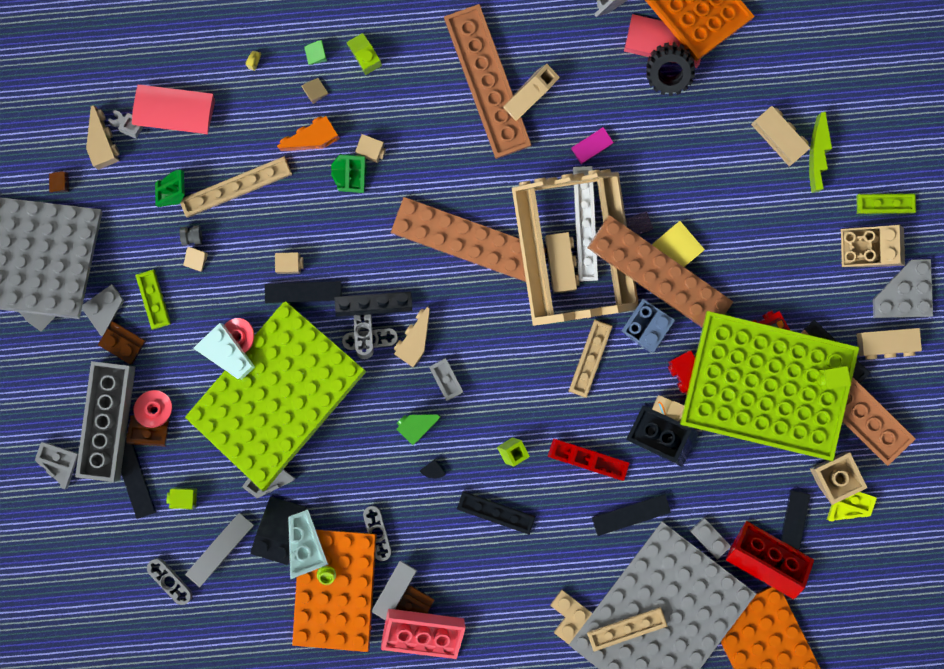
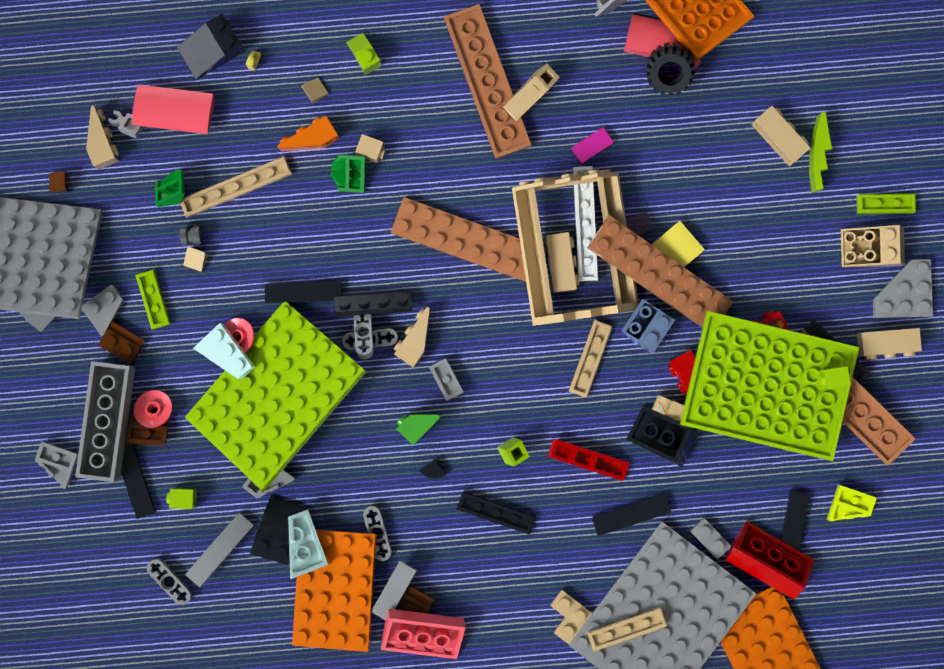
tan brick [275,252,304,274] -> none
slope [305,40,327,65] -> none
lime plate [317,566,336,585] -> none
tan slope [810,452,867,505] -> none
none -> slope [177,14,245,80]

